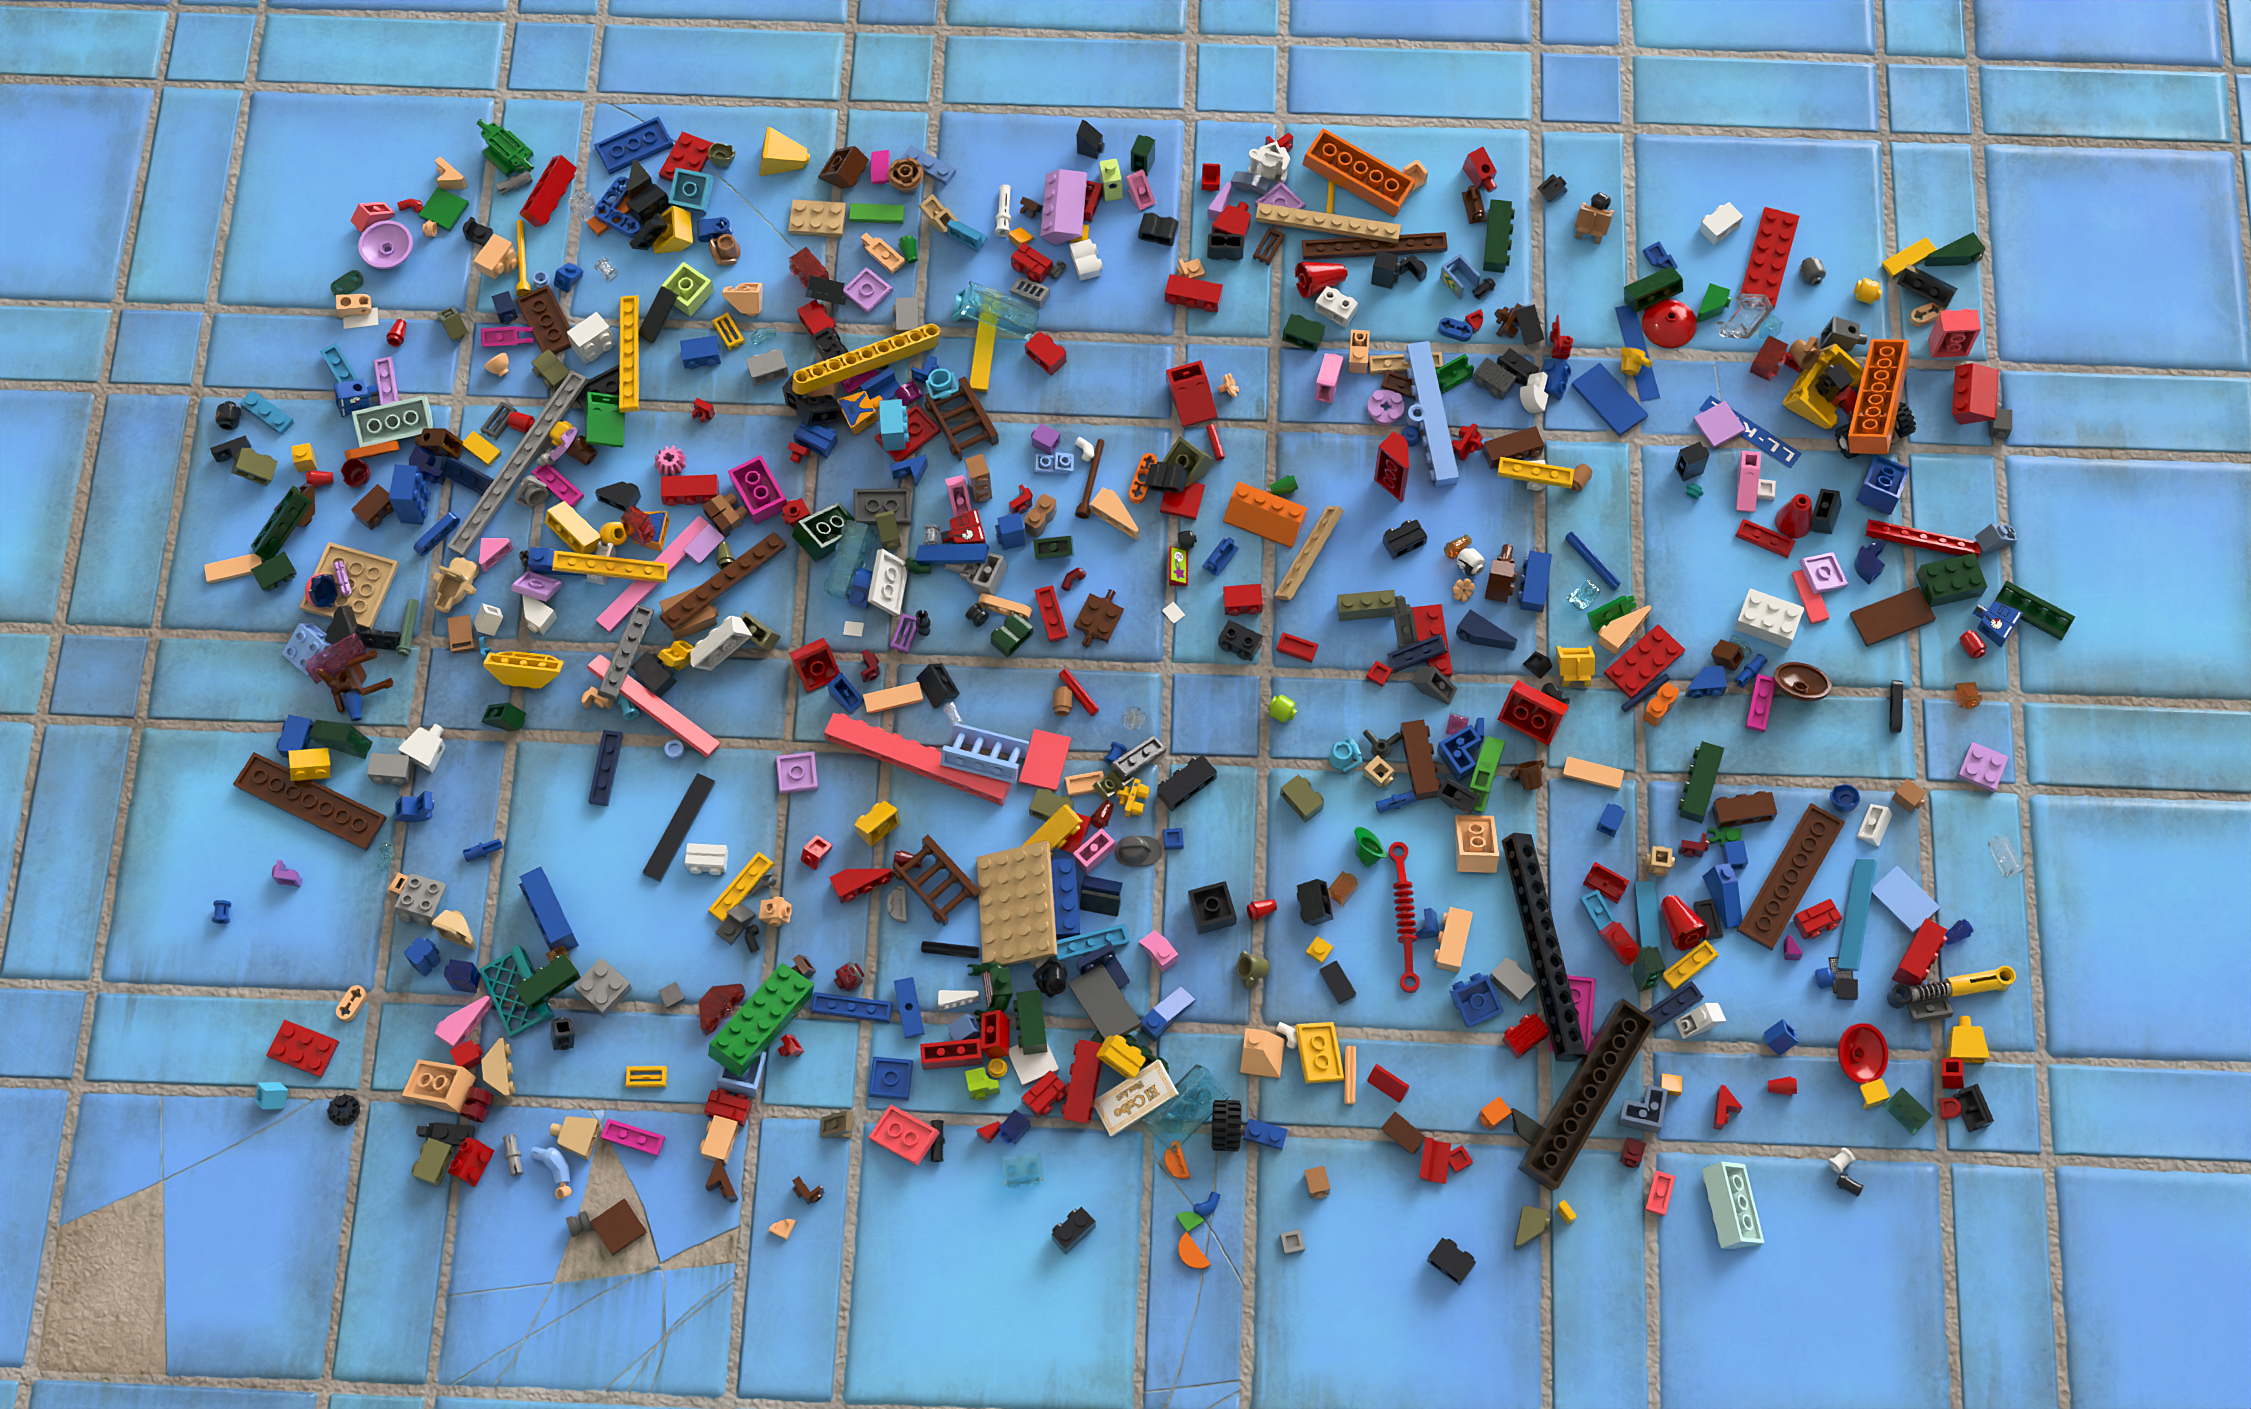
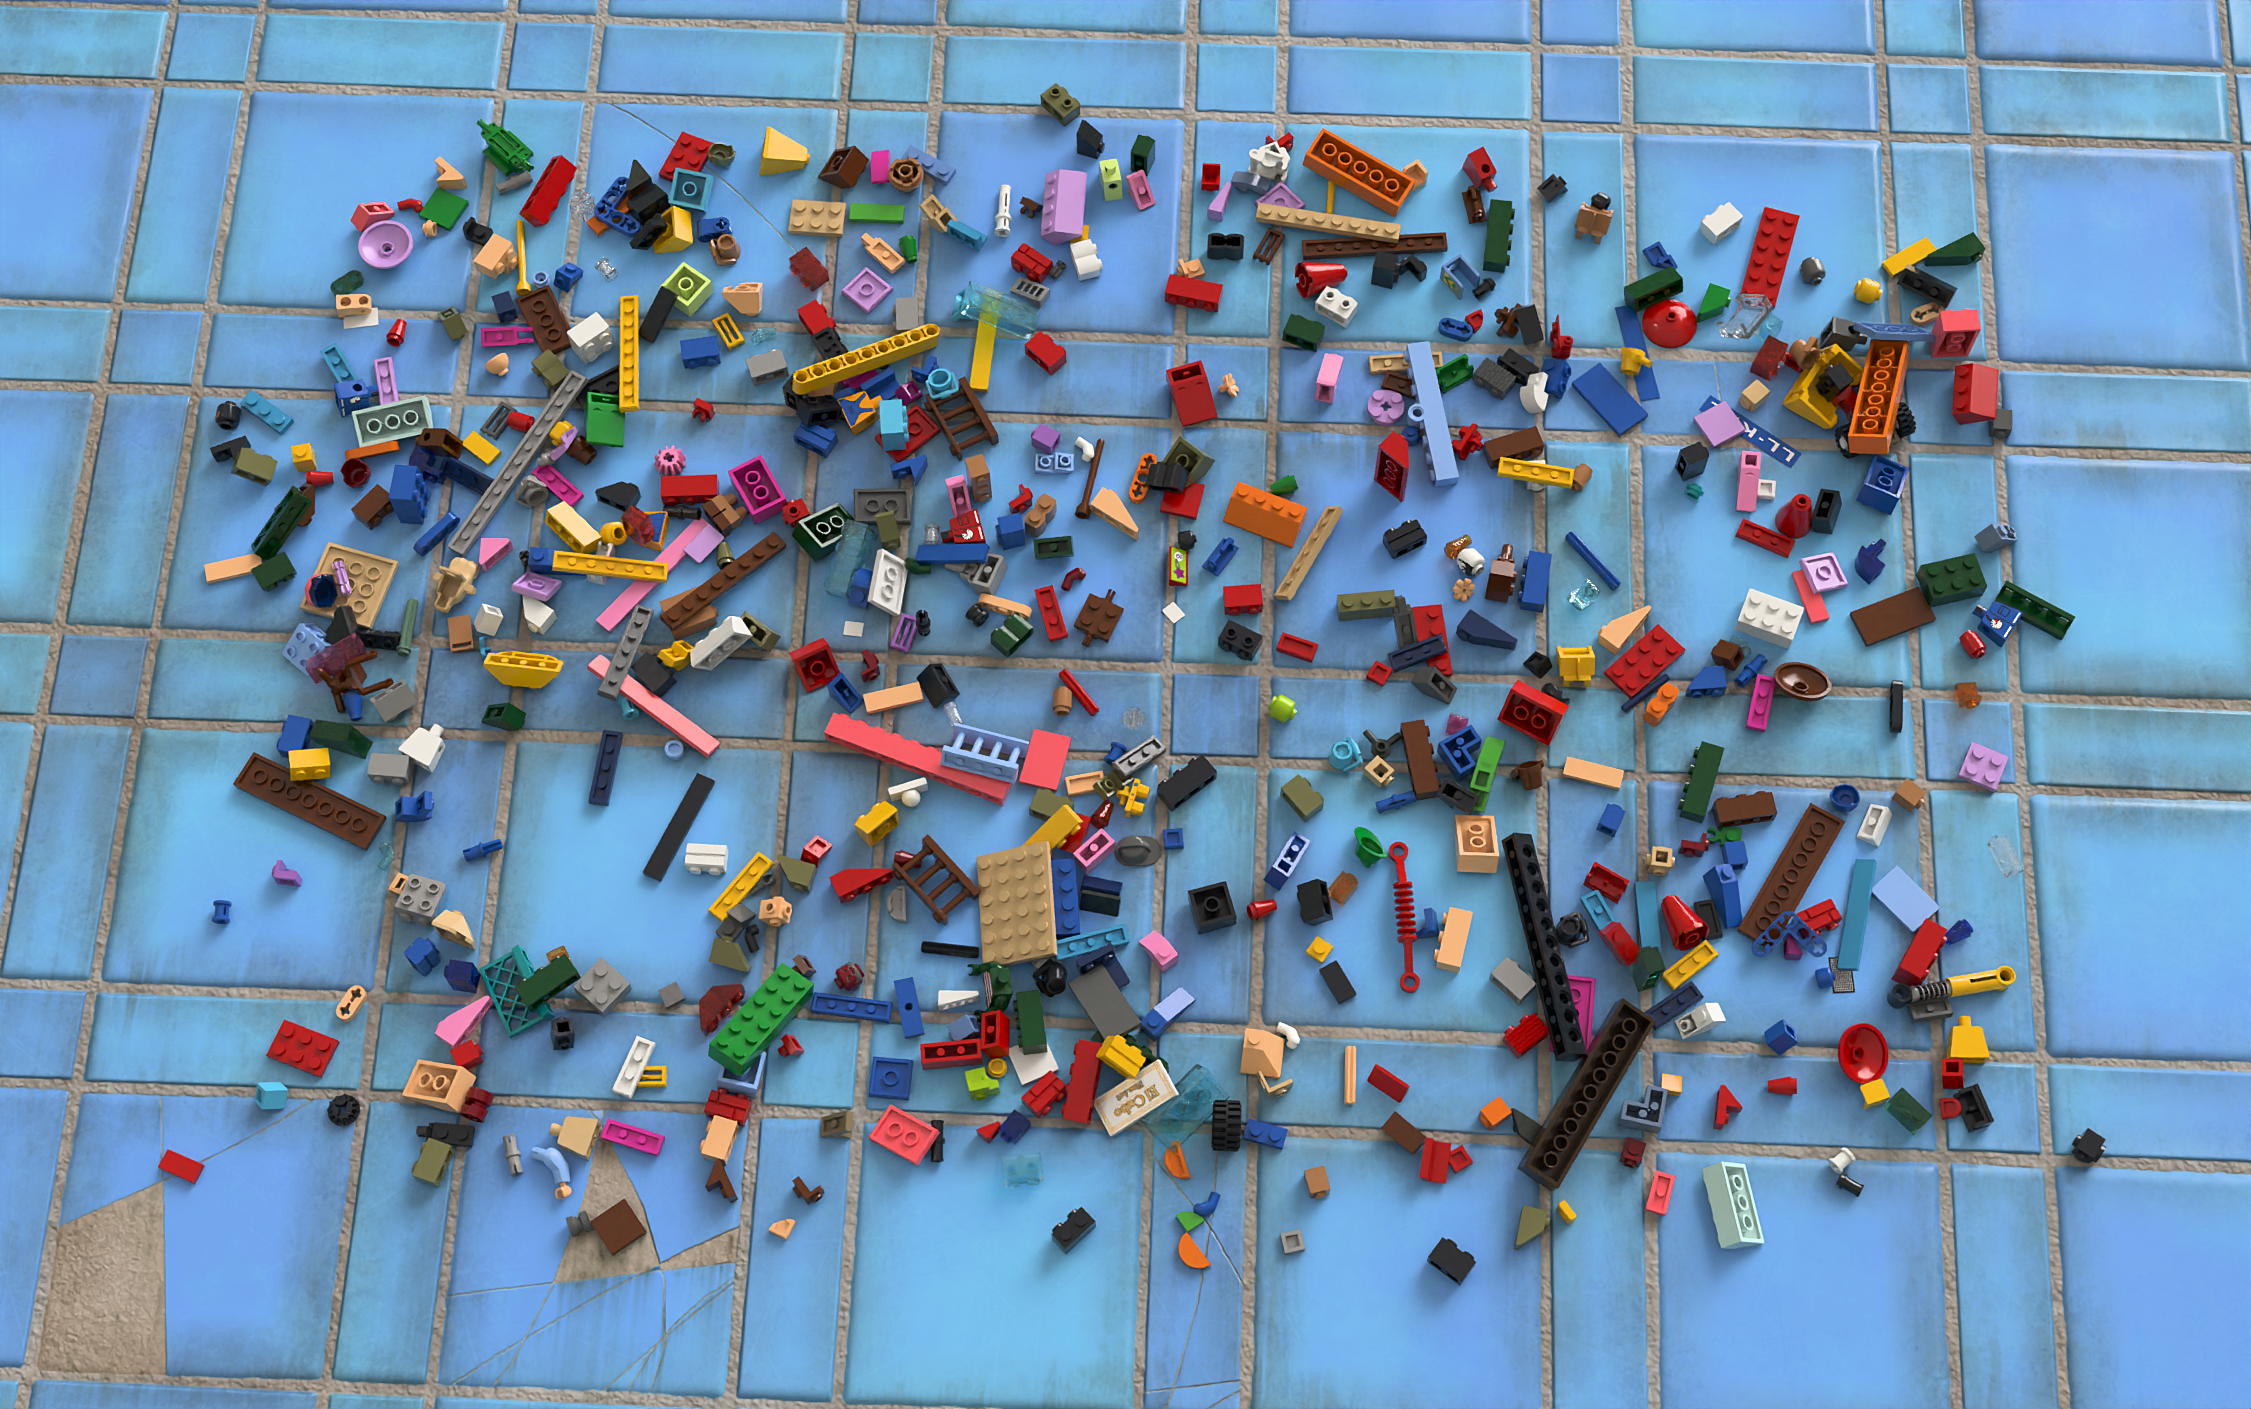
red bracket [447,1137,494,1187] -> none
tan slope [481,1038,515,1101] -> none
blue brick [519,866,579,956] -> none
light nougat bracket [581,686,614,710] -> none
blue tile [594,116,674,175] -> none
lavender tile [776,752,818,794] -> none
red tile [787,442,811,464] -> none
black panel [805,275,846,305] -> none
light orange slope [1008,227,1034,248] -> none
red hinge [1083,181,1103,222] -> none
black brick [1138,213,1179,246] -> none
red piece [1206,424,1225,461] -> none
red torso [1212,202,1251,243] -> none
olive piece [1237,951,1270,988] -> none
yellow tile [1295,1022,1345,1084] -> none
light nougat slope [1348,330,1369,374] -> none
blue plate [1449,973,1503,1028] -> none
blue tile [1475,718,1484,743] -> none
green hinge [1587,596,1637,632] -> none
black tile [1837,978,1858,1000] -> none
red plate [1865,519,1980,559] -> none
none -> red tile [158,1149,205,1184]
none -> light grey brick [370,679,418,722]
none -> white tile [612,1036,656,1099]
none -> black pin [662,505,702,520]
none -> olive slope [709,935,752,972]
none -> olive slope [777,854,817,893]
none -> blue tile [834,387,857,400]
none -> white tile [888,777,928,807]
none -> olive brick [1040,83,1080,127]
none -> tan bracket [1258,1071,1293,1098]
none -> blue slope [1264,831,1311,891]
none -> black piece [1555,912,1589,948]
none -> tan brick [1739,379,1770,413]
none -> blue beam [1751,911,1827,958]
none -> medium blue tile [1853,322,1936,342]
none -> black brick [2071,1128,2106,1164]

